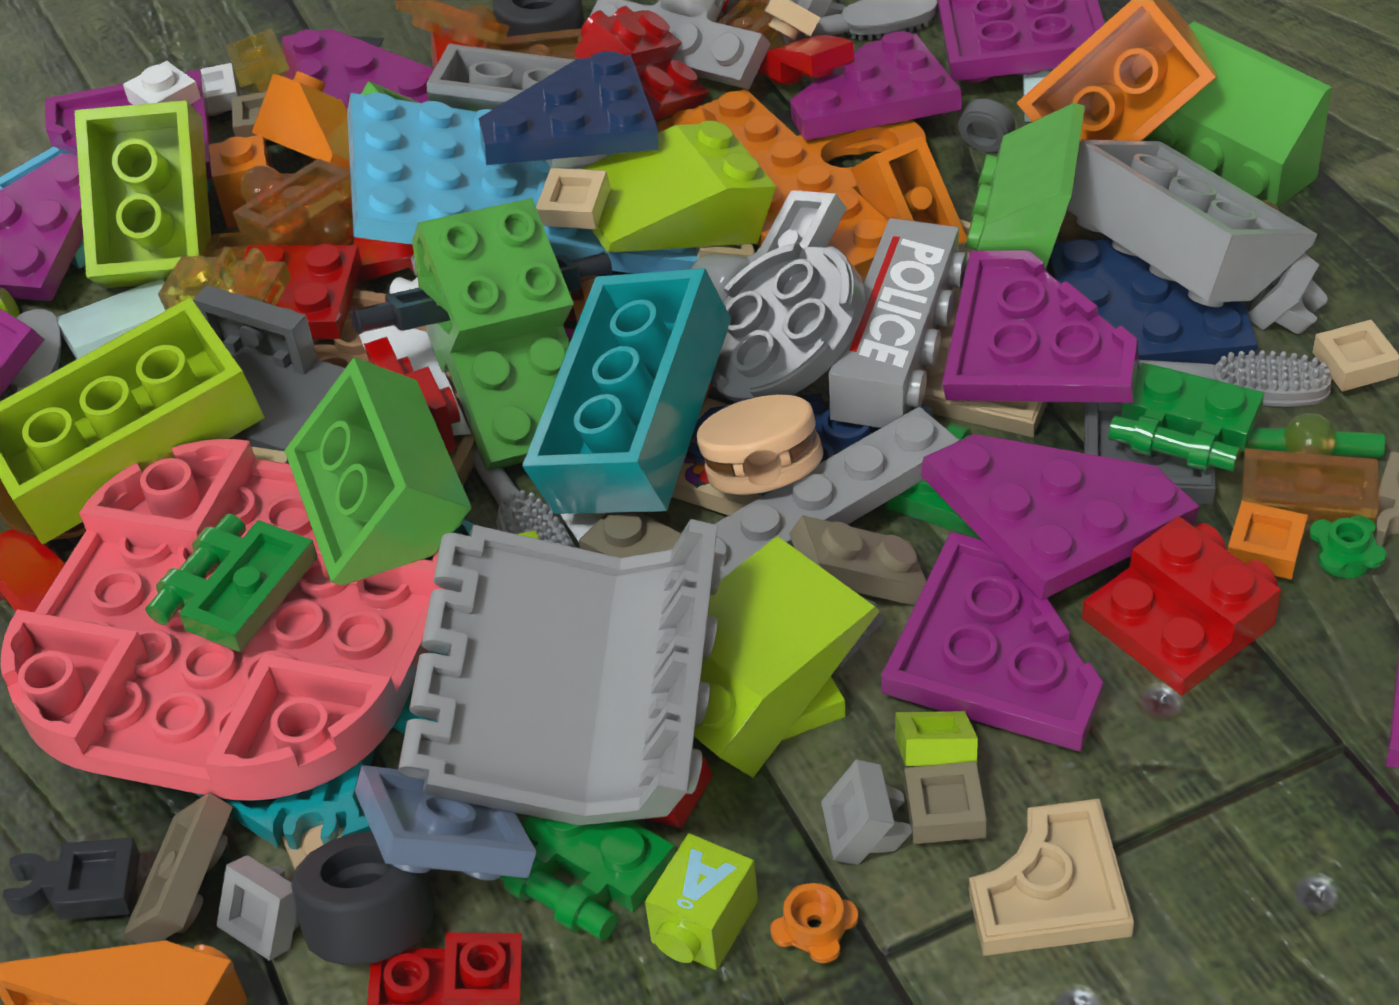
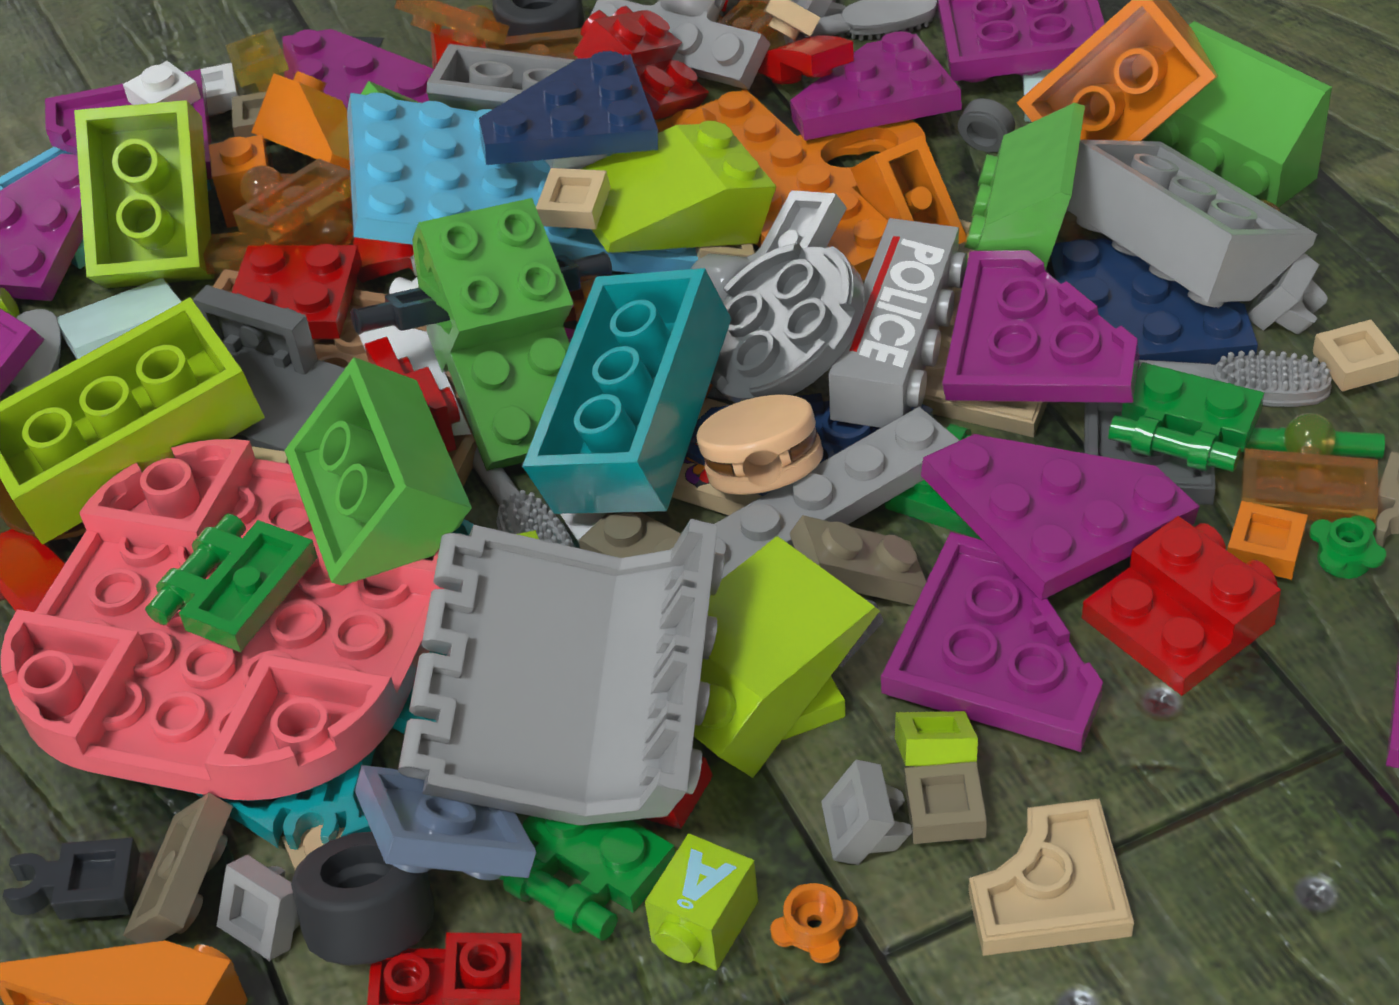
clear yellow plate [158,247,291,311] -> none

